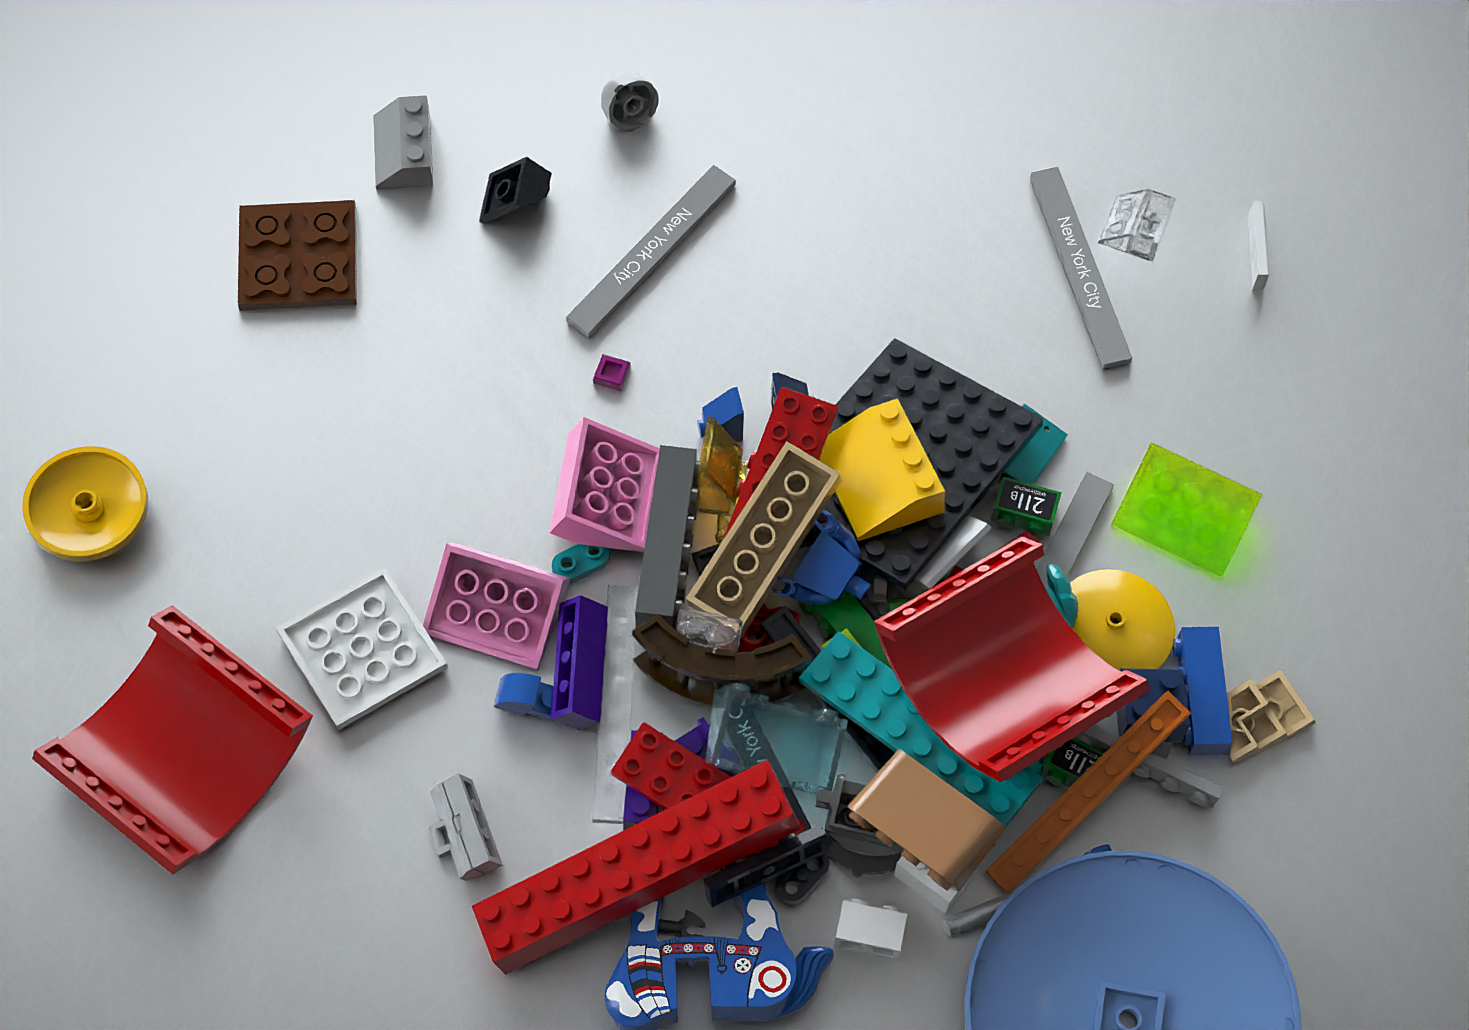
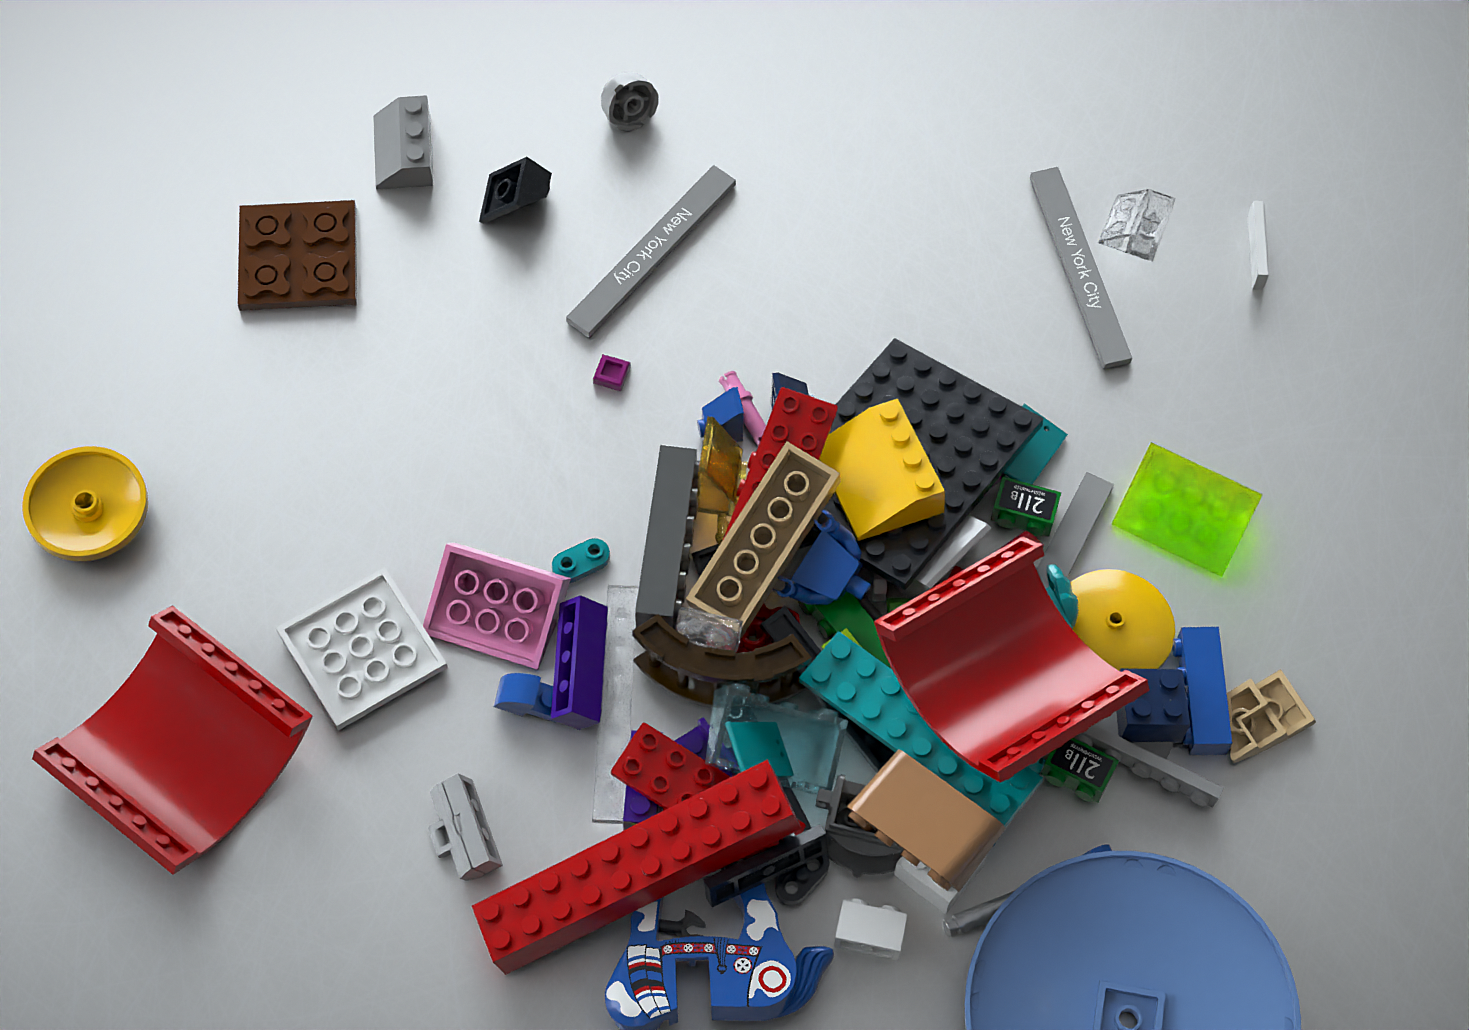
bright pink slope [549,417,660,552] -> none
orange tile [985,691,1191,893] -> none
none -> bright pink pin [719,371,766,446]
none -> teal container [725,721,794,778]

